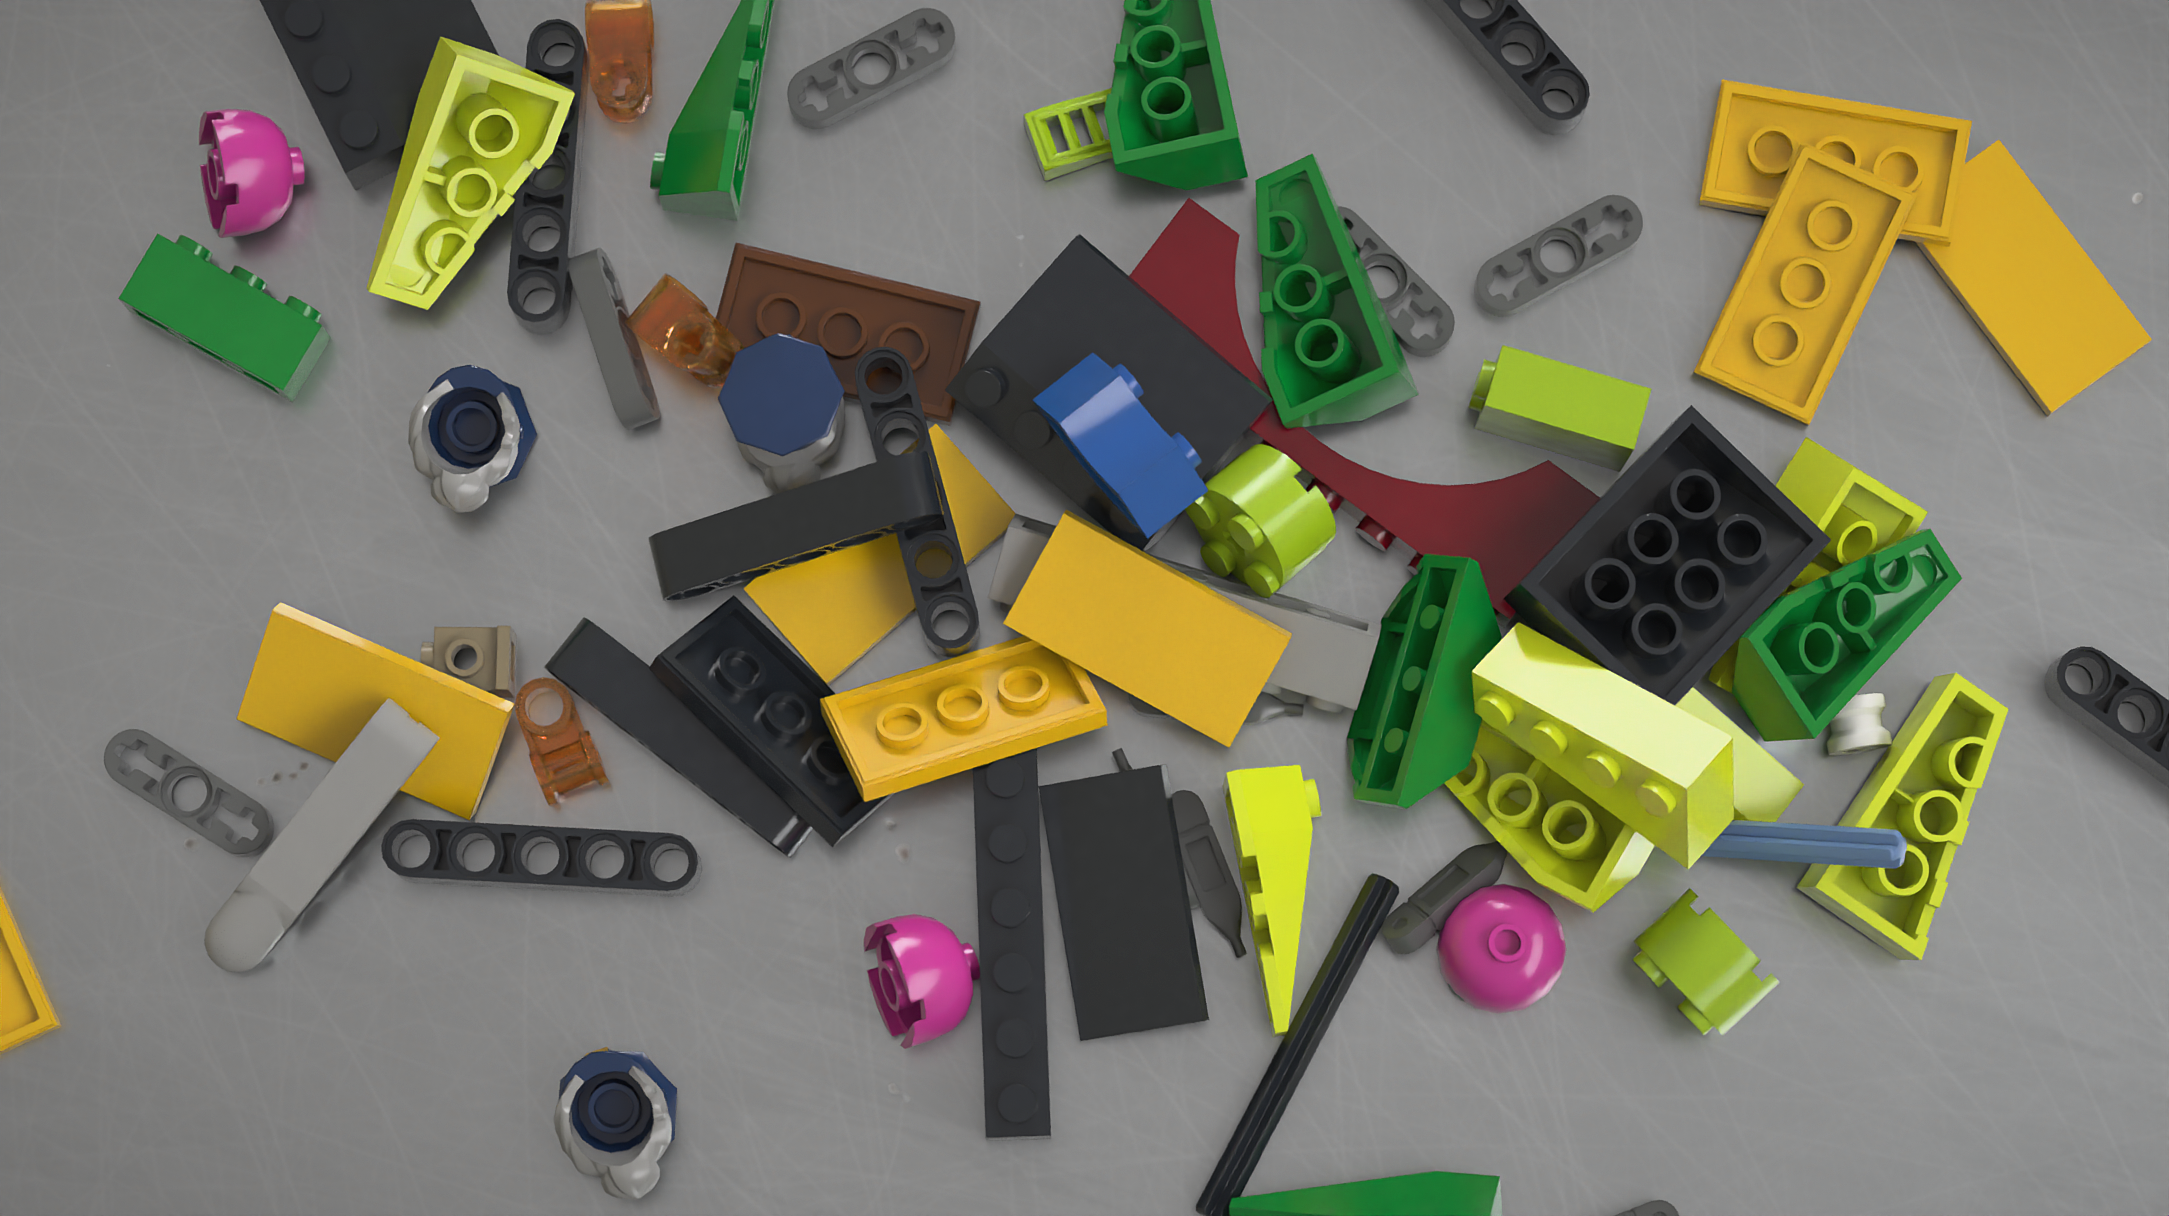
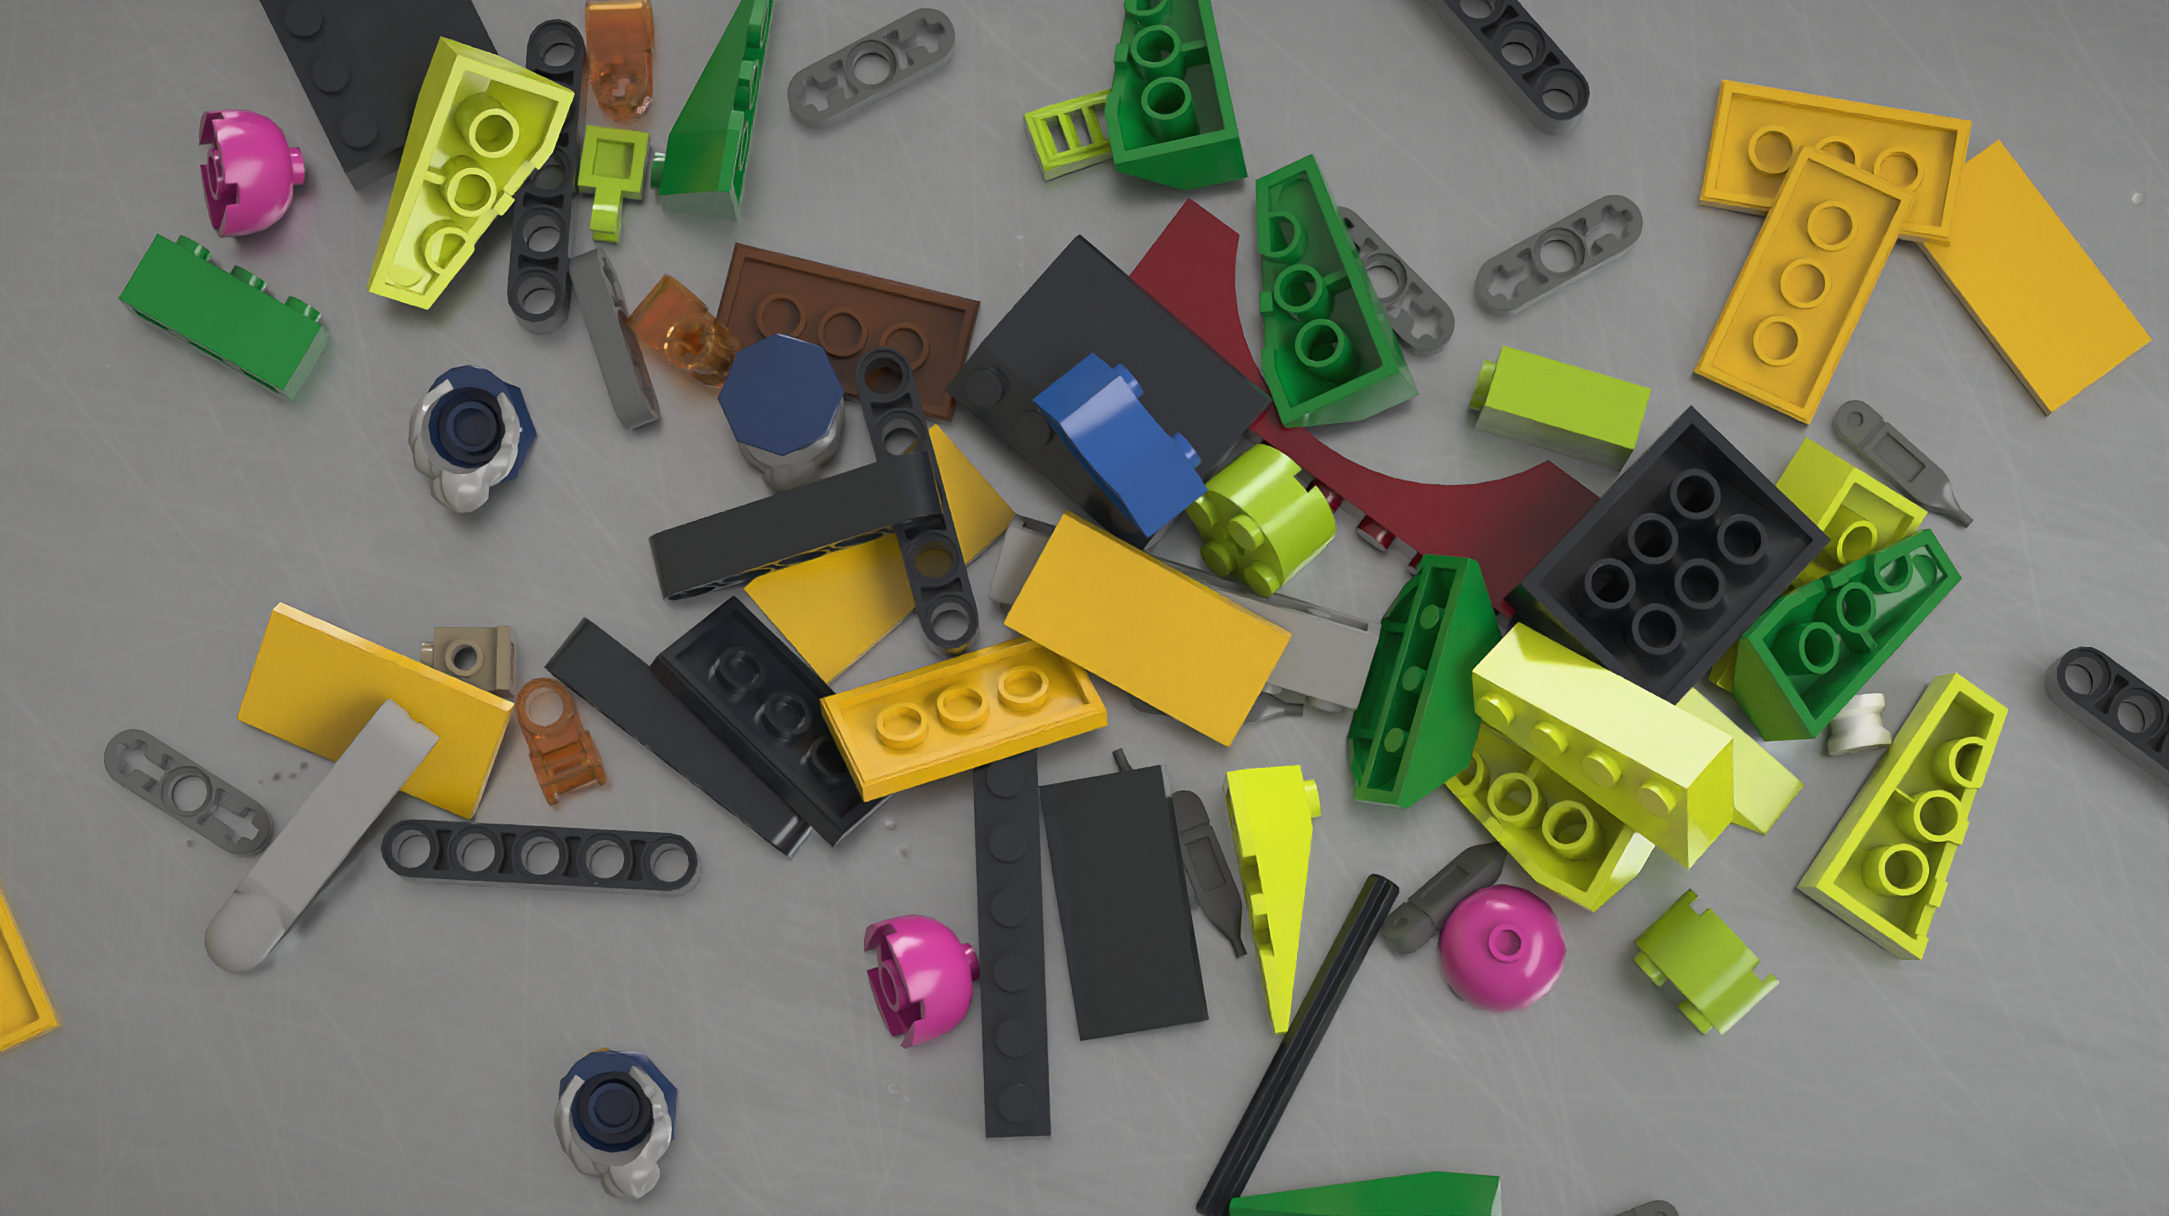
medium blue axle [1701,820,1907,869] -> none
none -> lime plate [577,125,651,244]
none -> dark grey piece [1832,400,1974,528]

